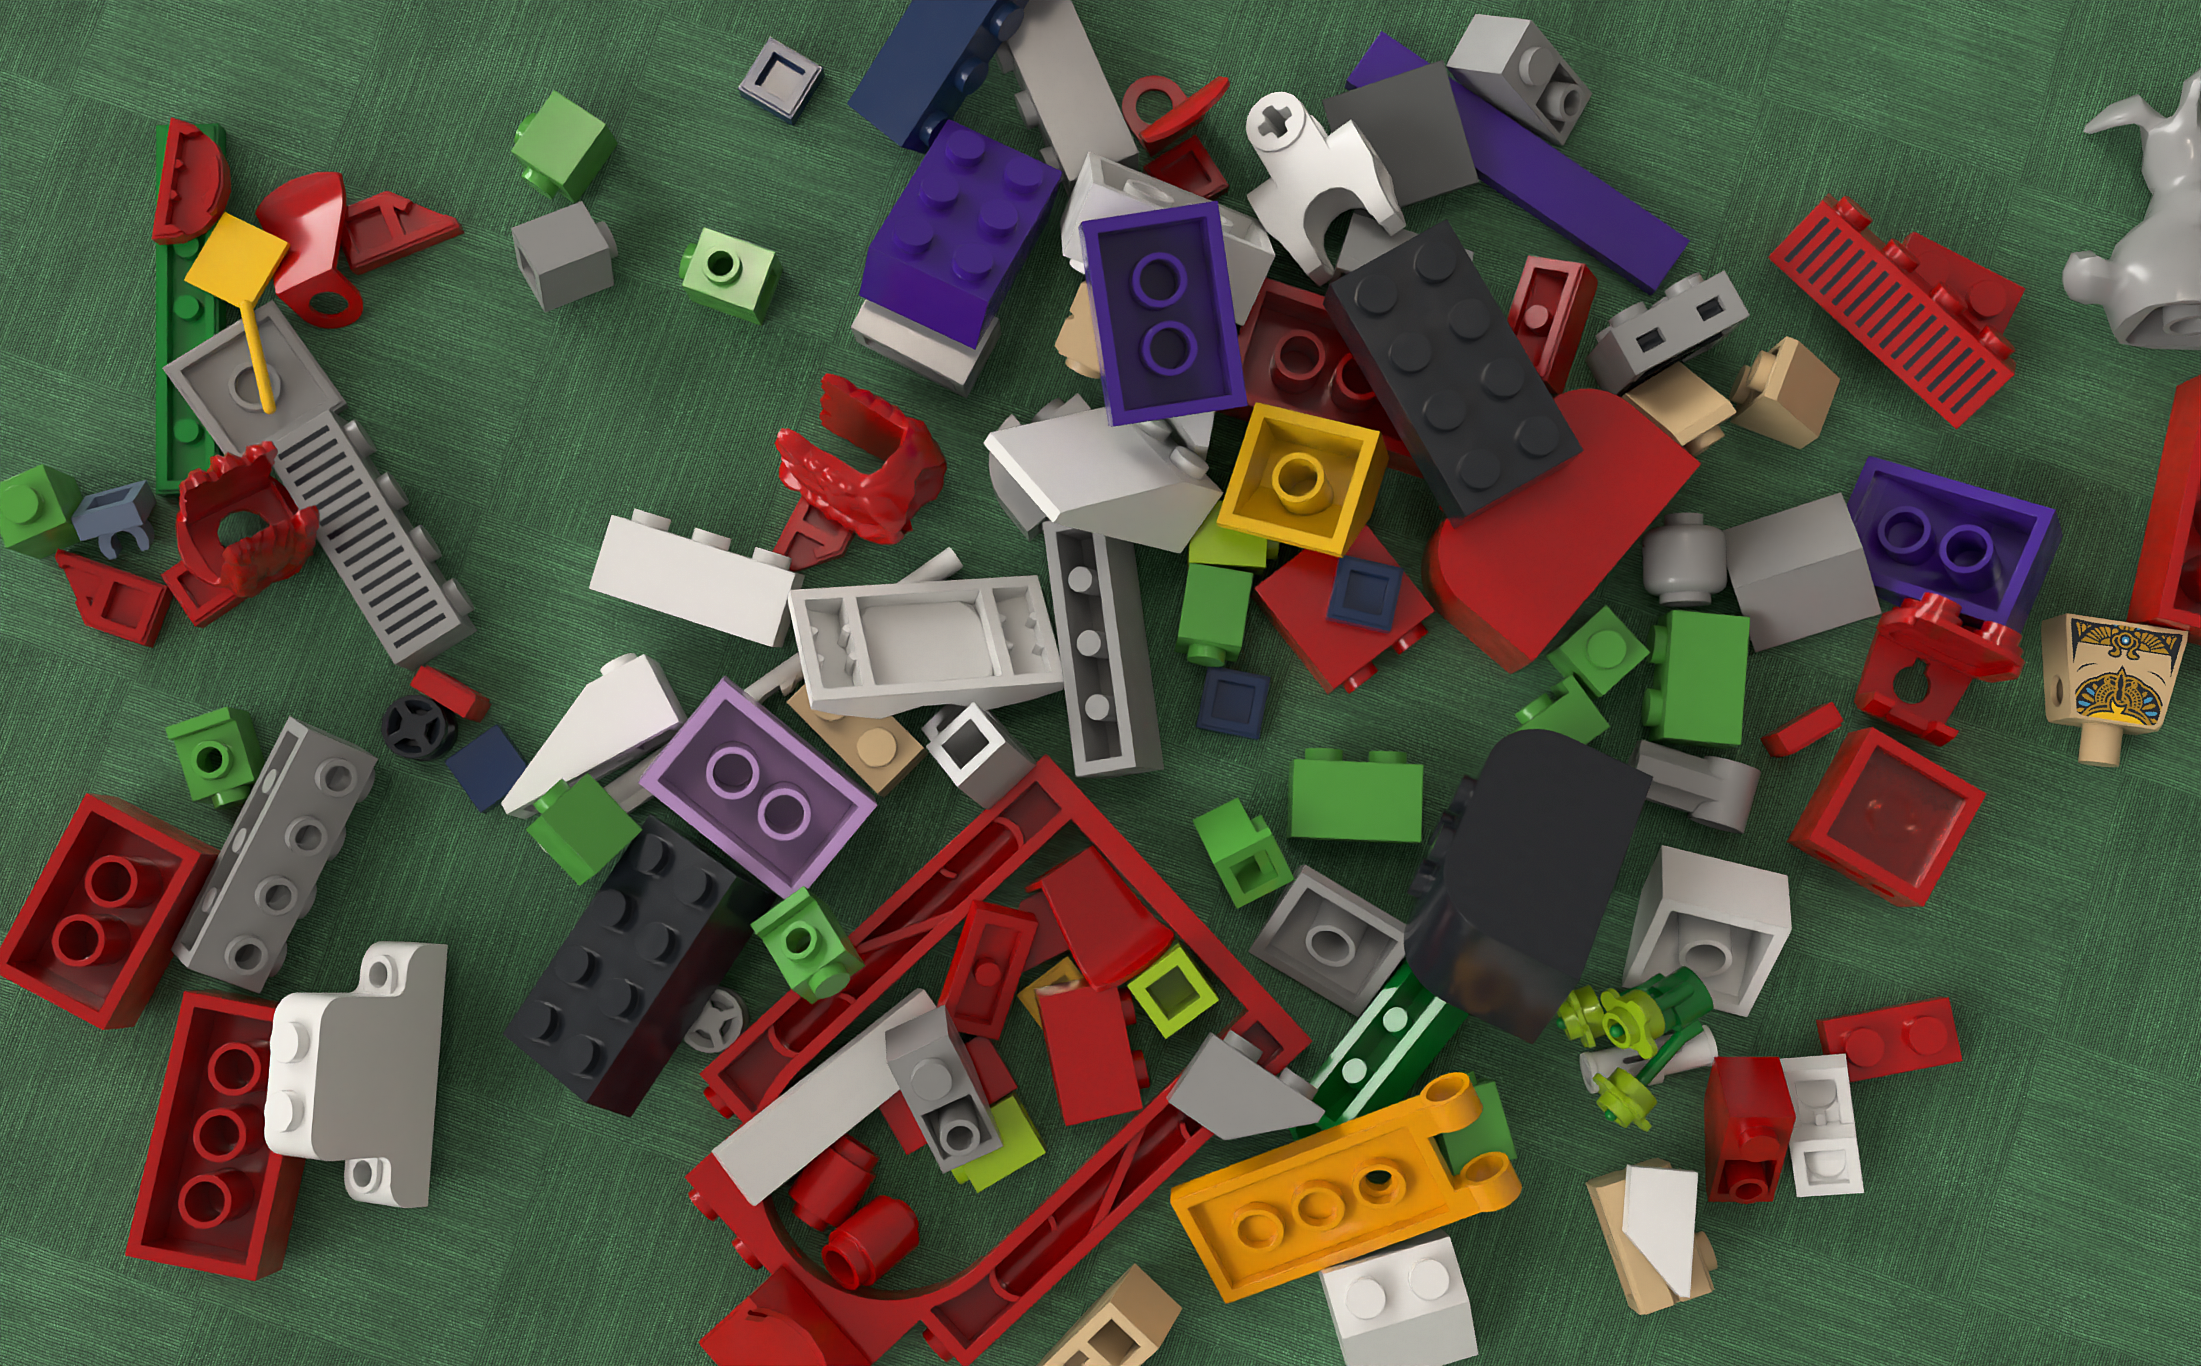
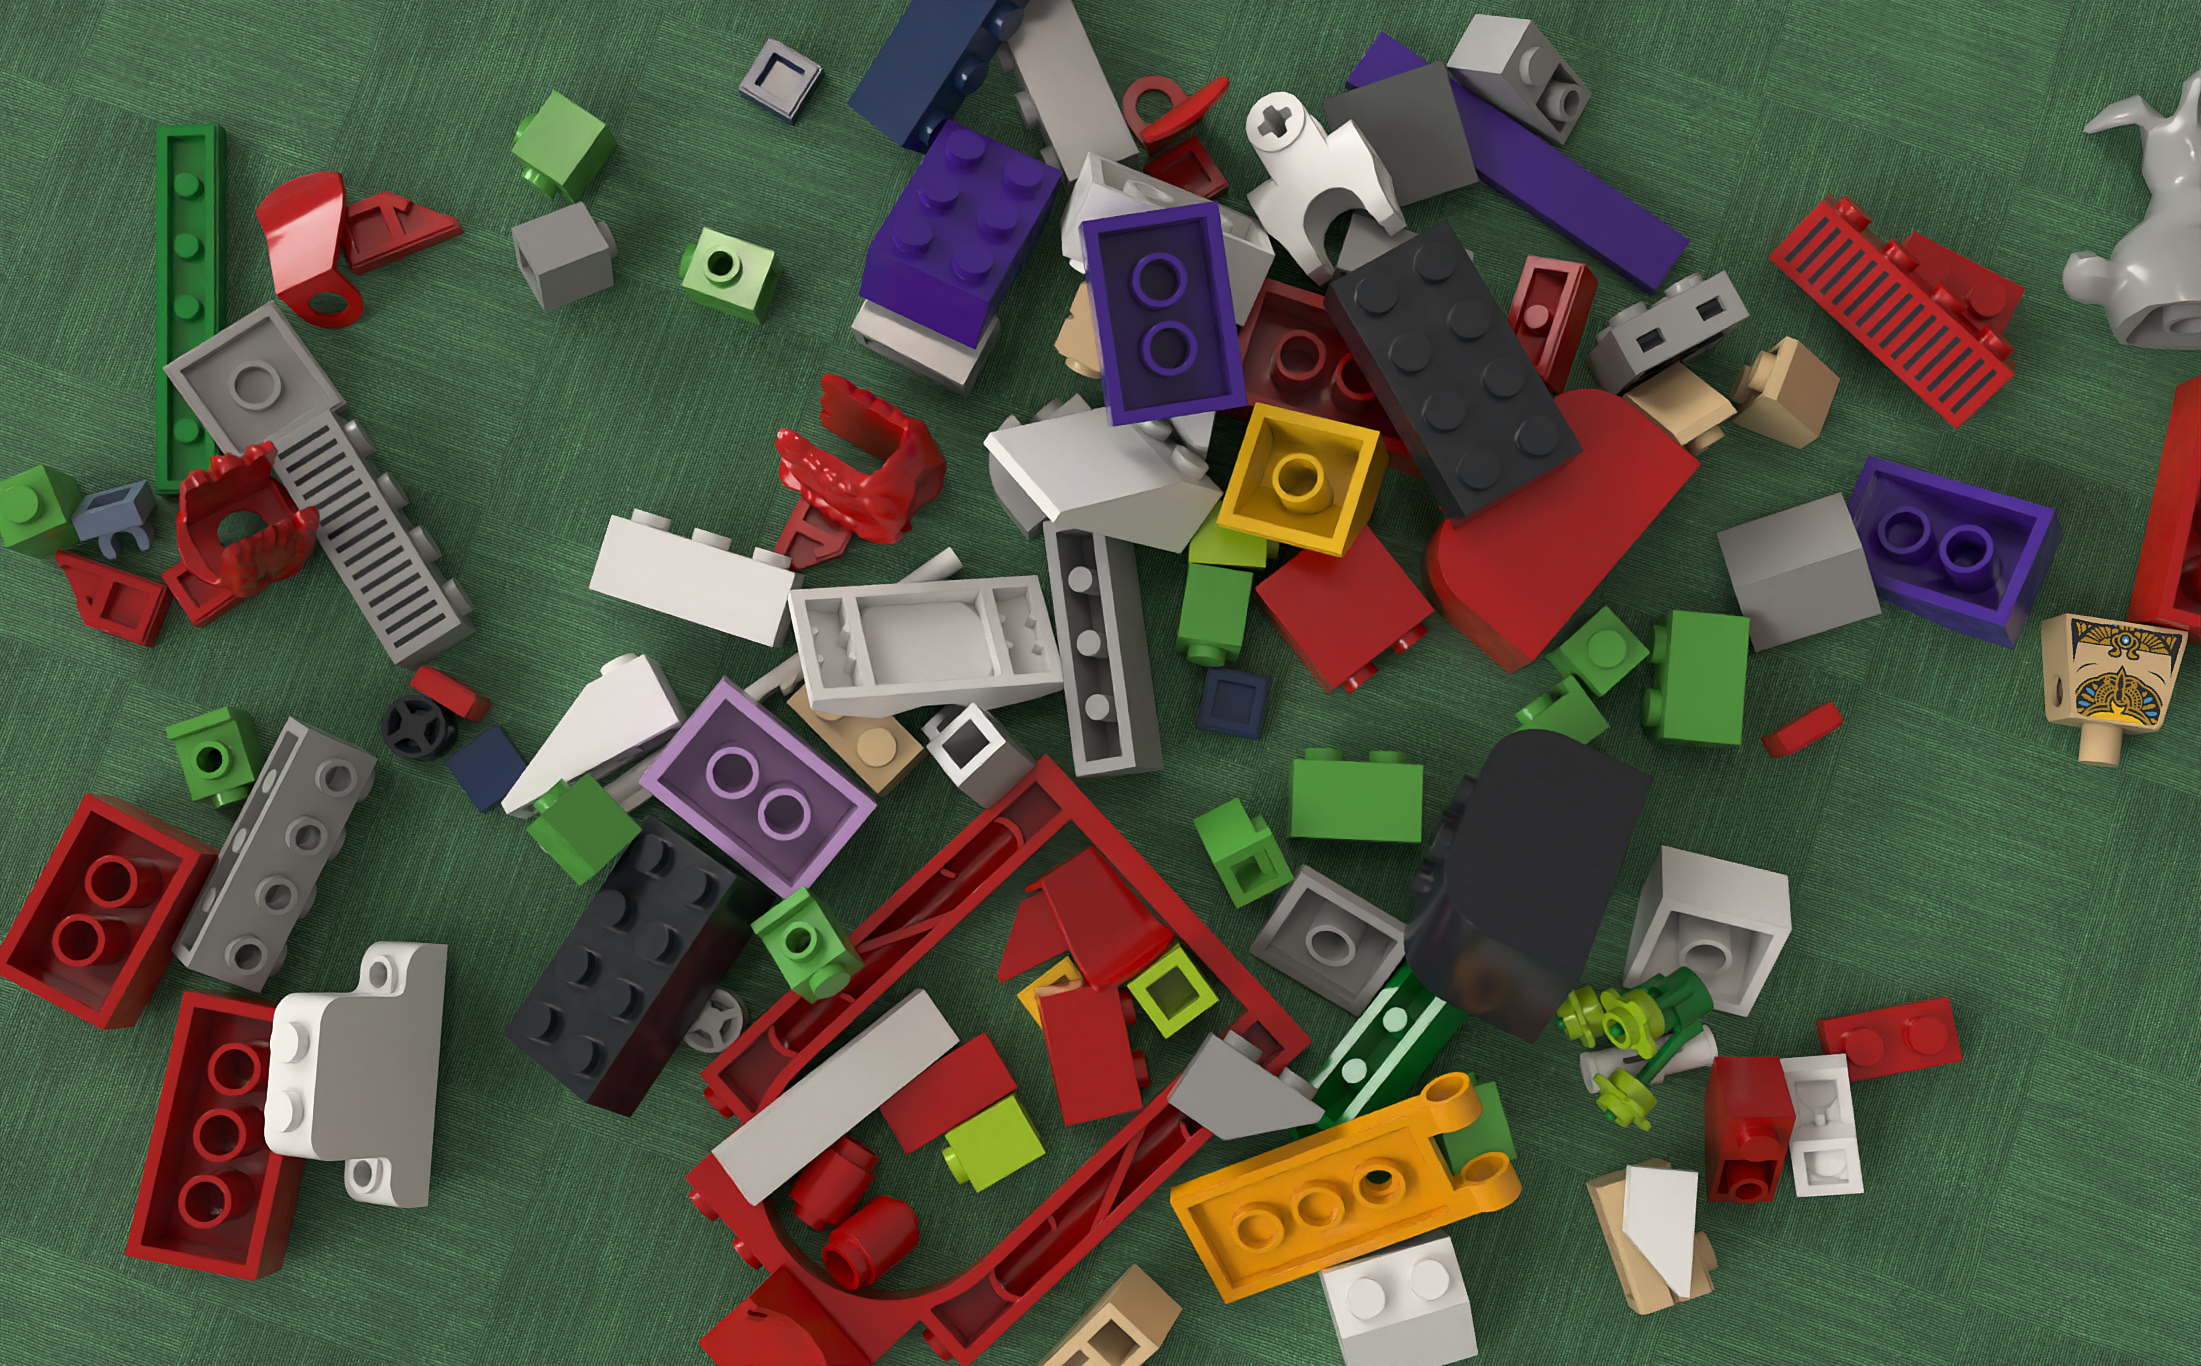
red tile [151,117,231,245] -> none
yellow piece [184,212,291,414] -> none
light grey slope [885,1005,1003,1174] -> none
red plate [936,899,1039,1040] -> none
dark blue tile [1325,555,1404,634] -> none
light grey piece [1627,740,1761,834] -> none
light grey head [1642,513,1727,607] -> none
piece [1786,727,1987,907] -> none
red piece [1854,592,2026,747] -> none

